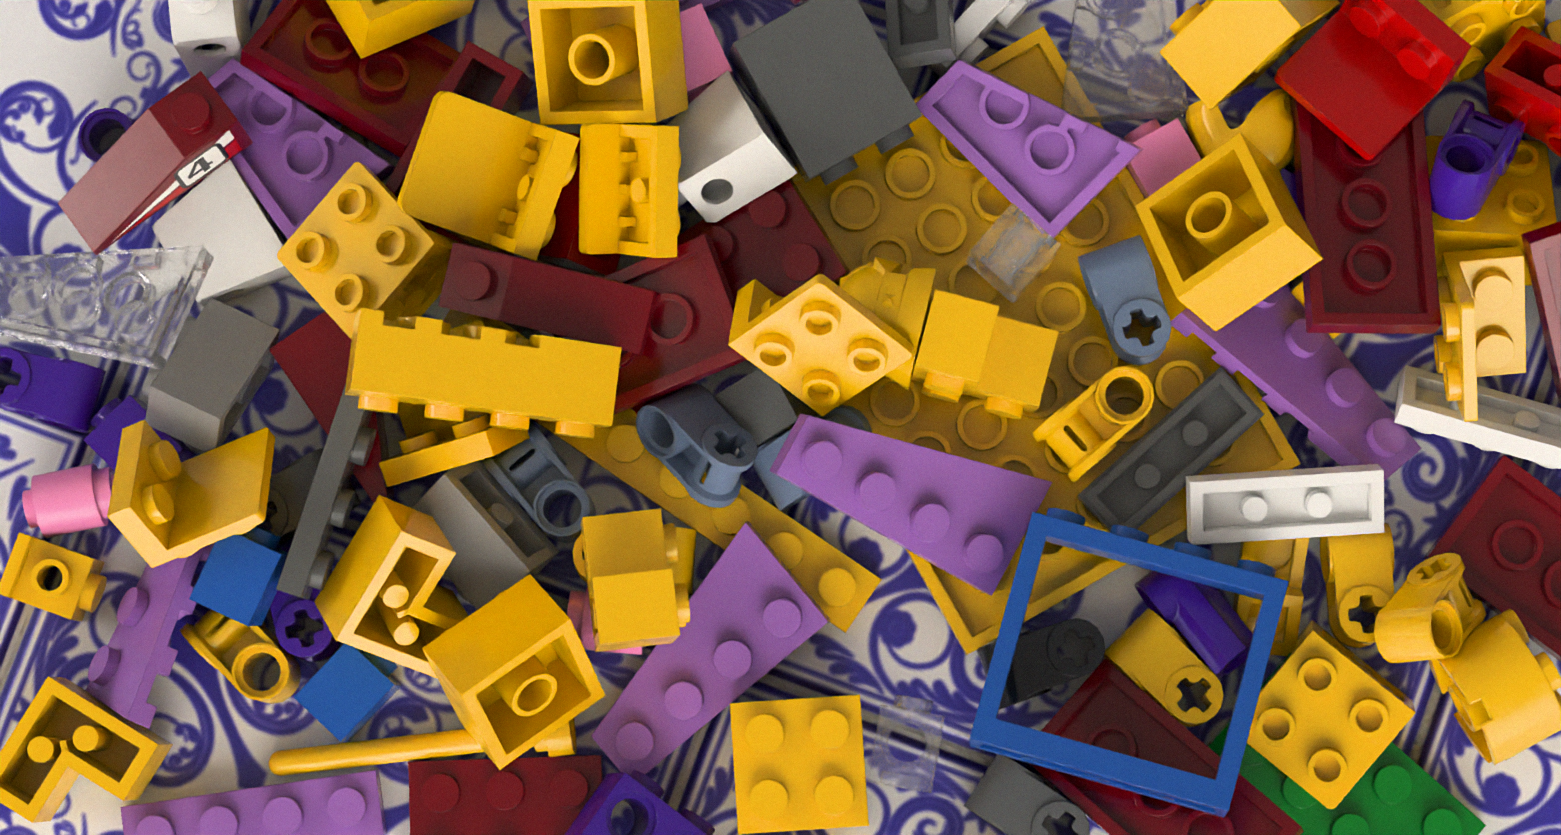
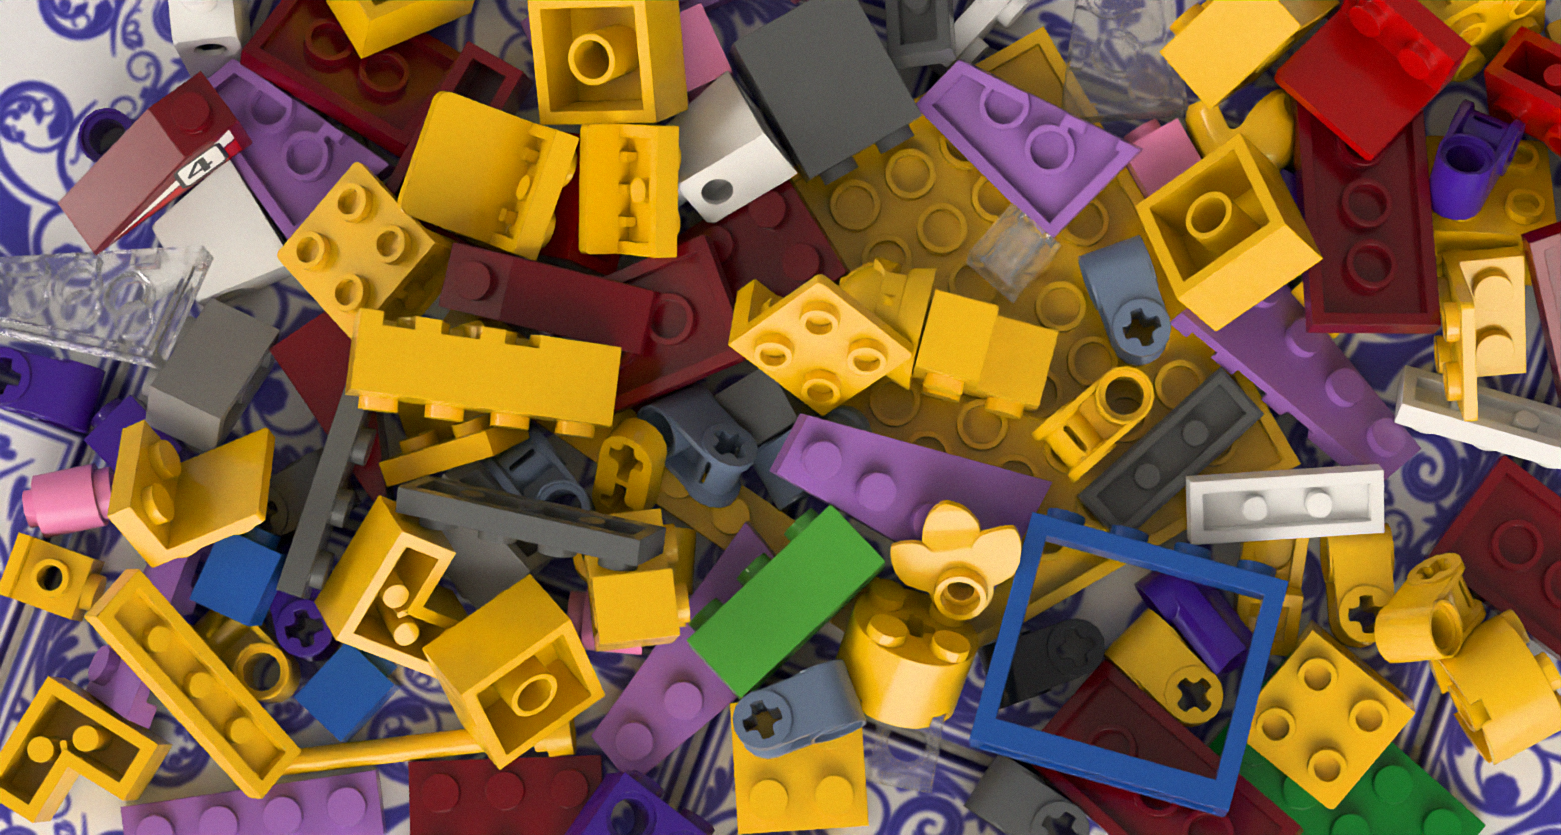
none -> yellow plate [84,569,302,799]
none -> dark grey plate [395,475,666,571]
none -> yellow beam [592,418,667,514]
none -> bright green brick [687,504,886,700]
none -> sand blue piece [732,659,867,759]
none -> yellow brick [835,578,979,729]
none -> yellow plate [890,500,1022,620]

